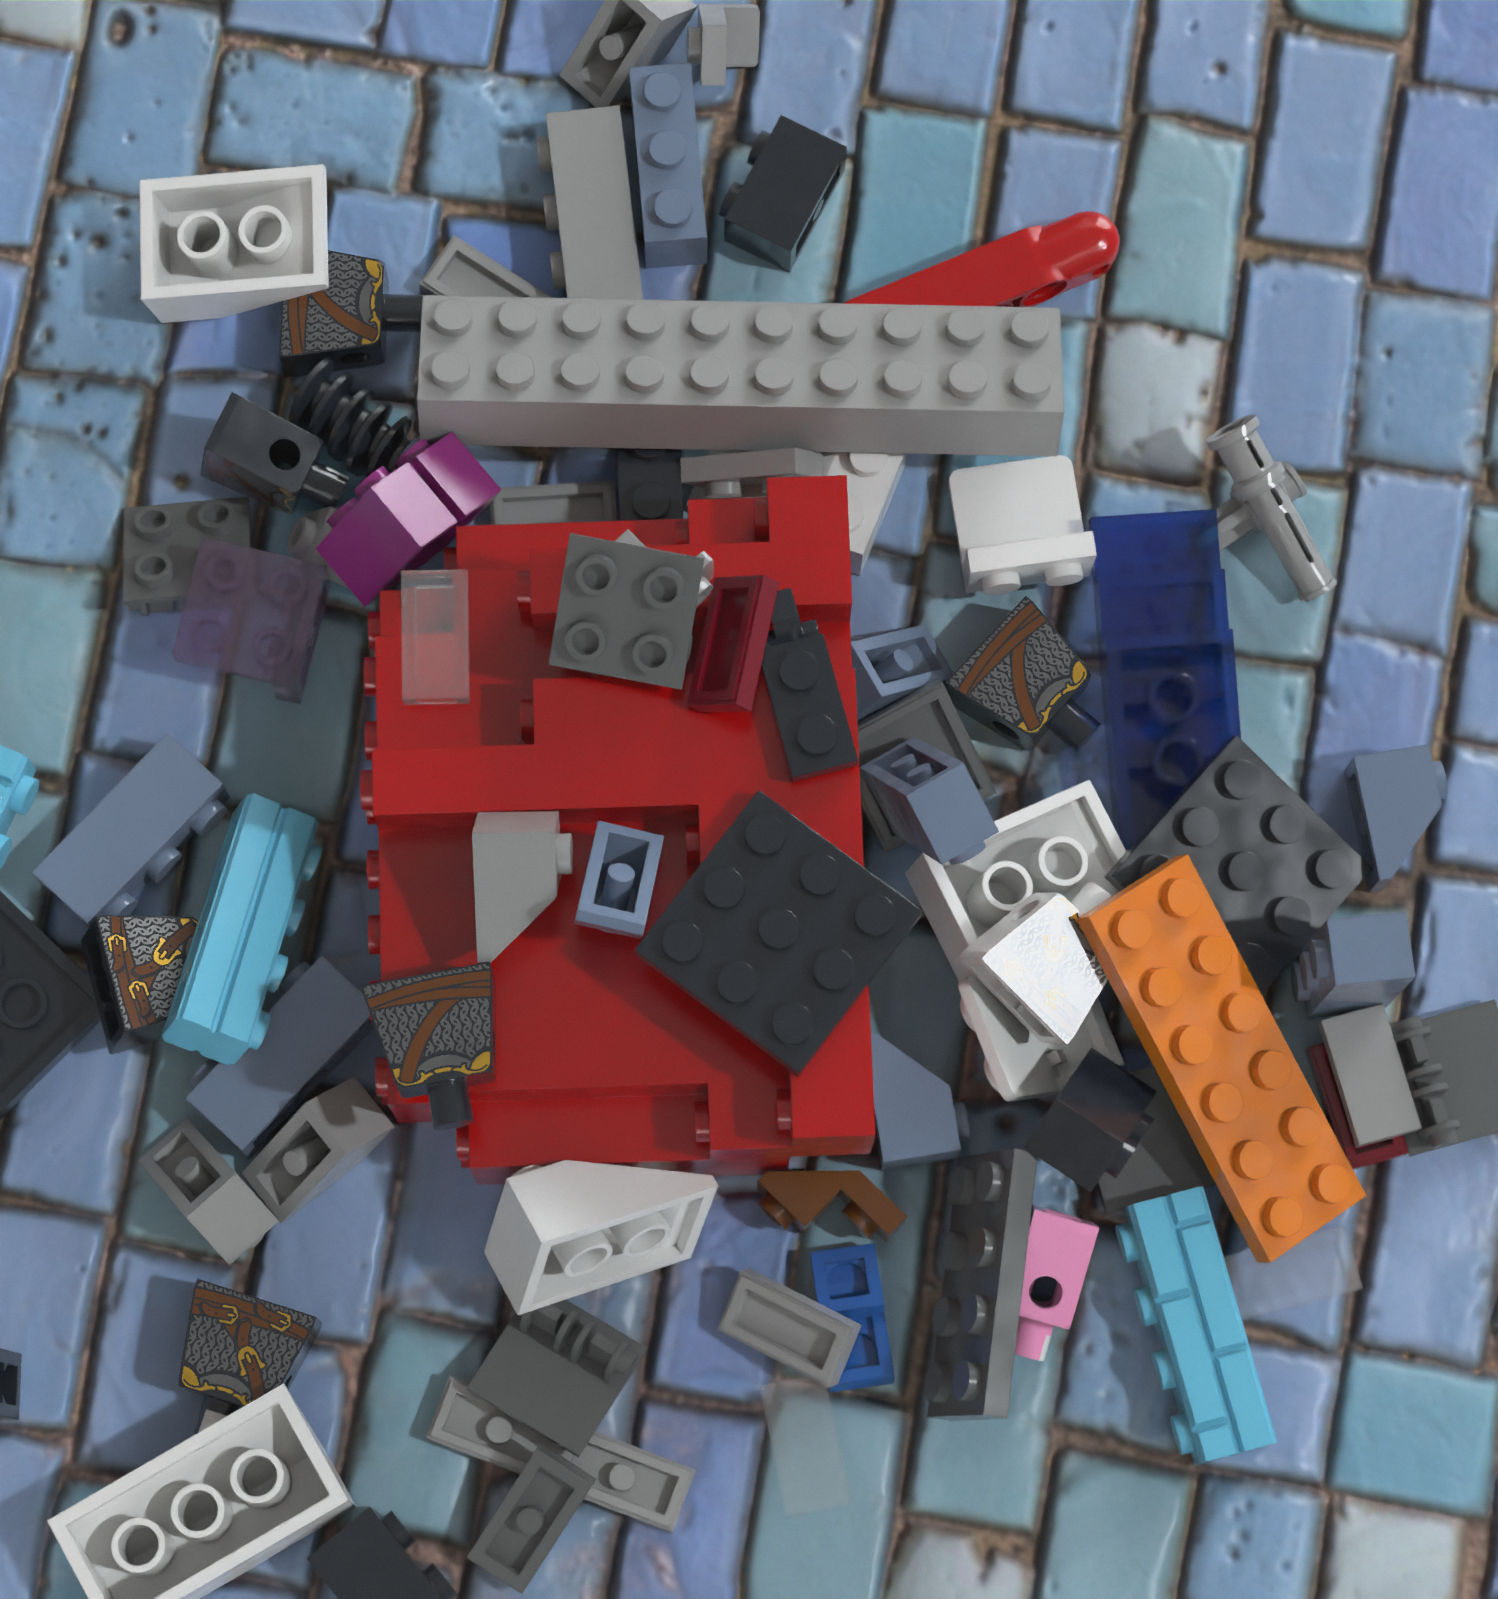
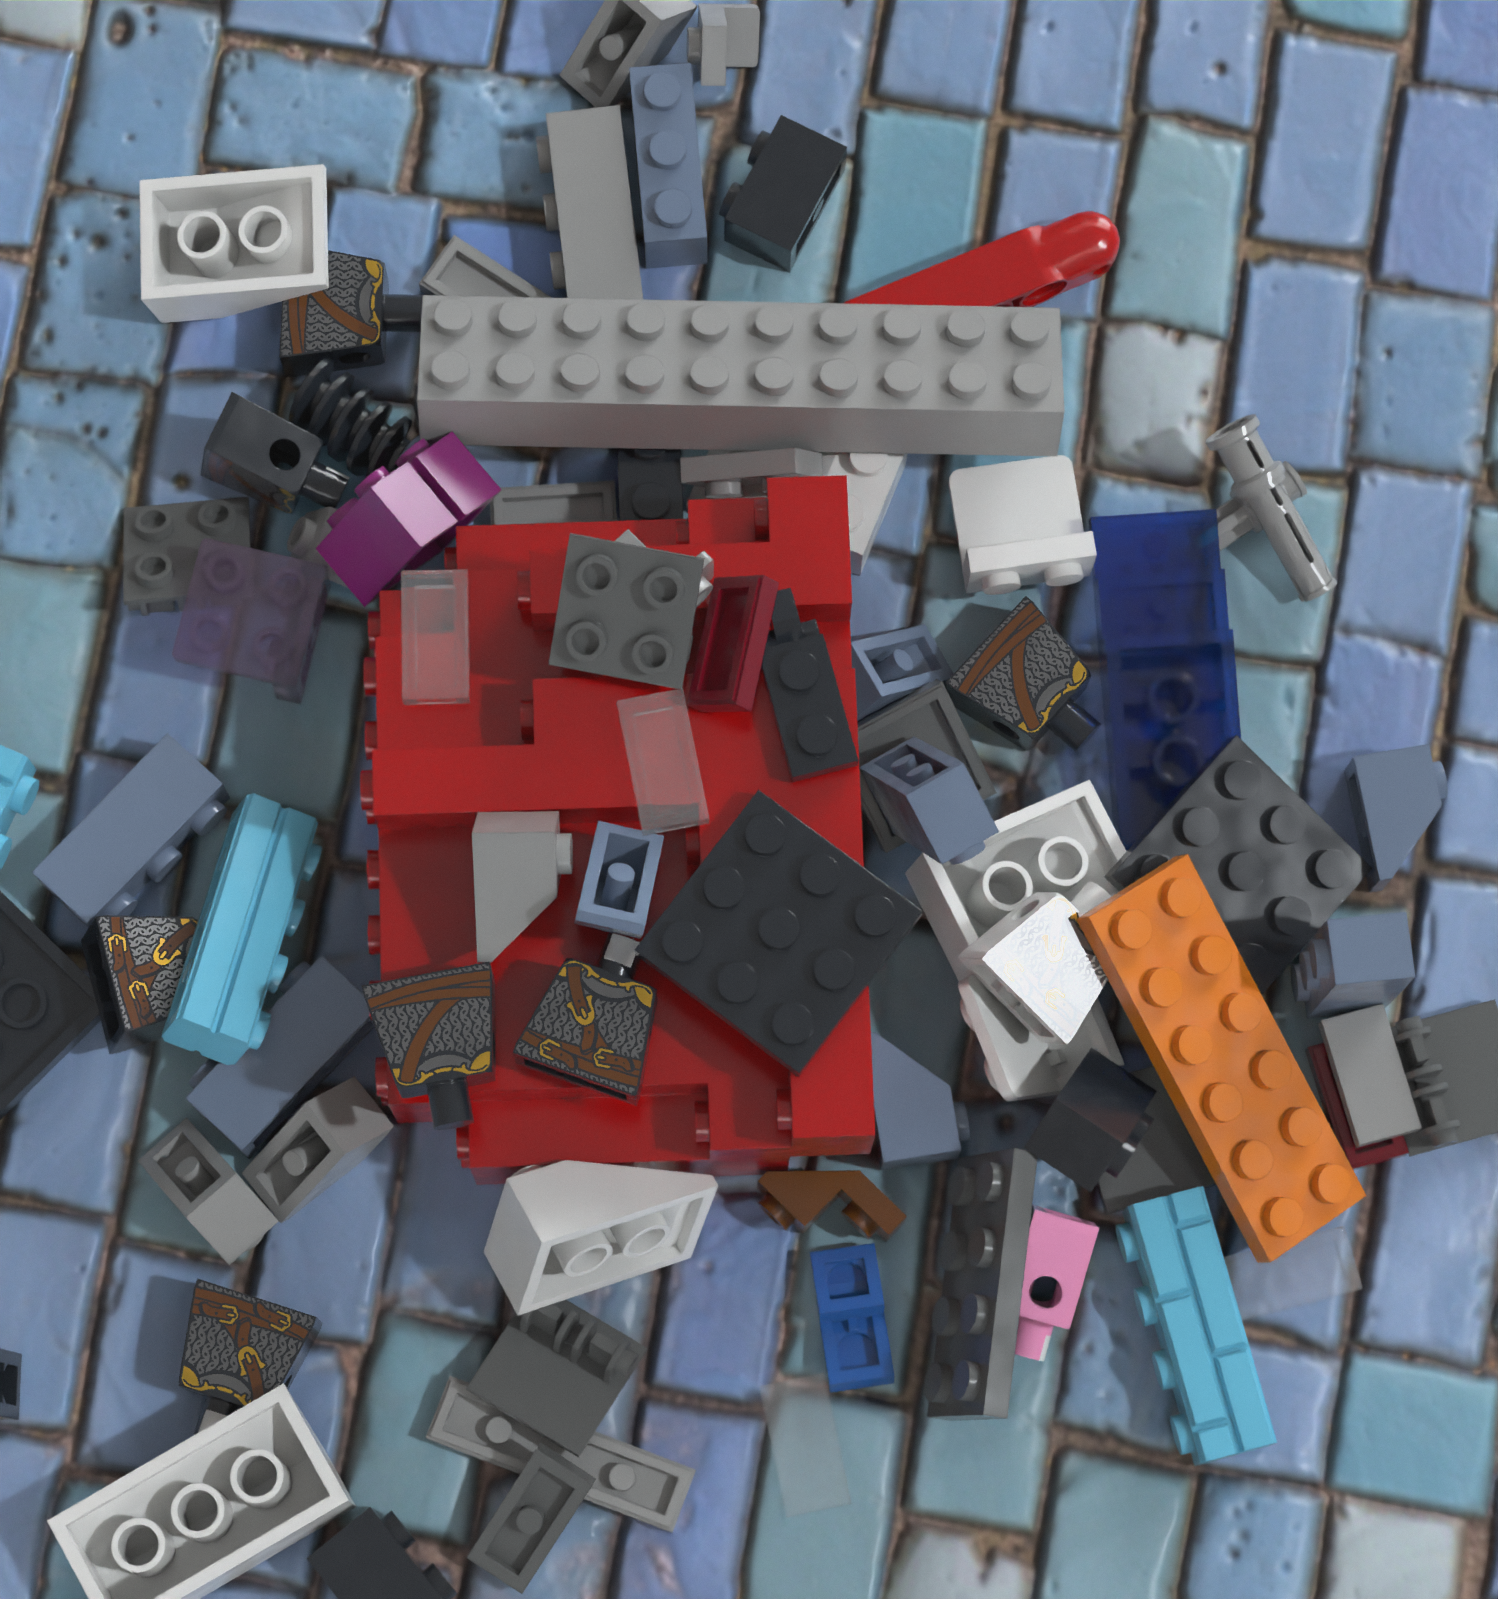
light grey tile [717,1268,862,1388] -> none
none -> torso [513,933,658,1106]
none -> clear tile [616,688,709,836]

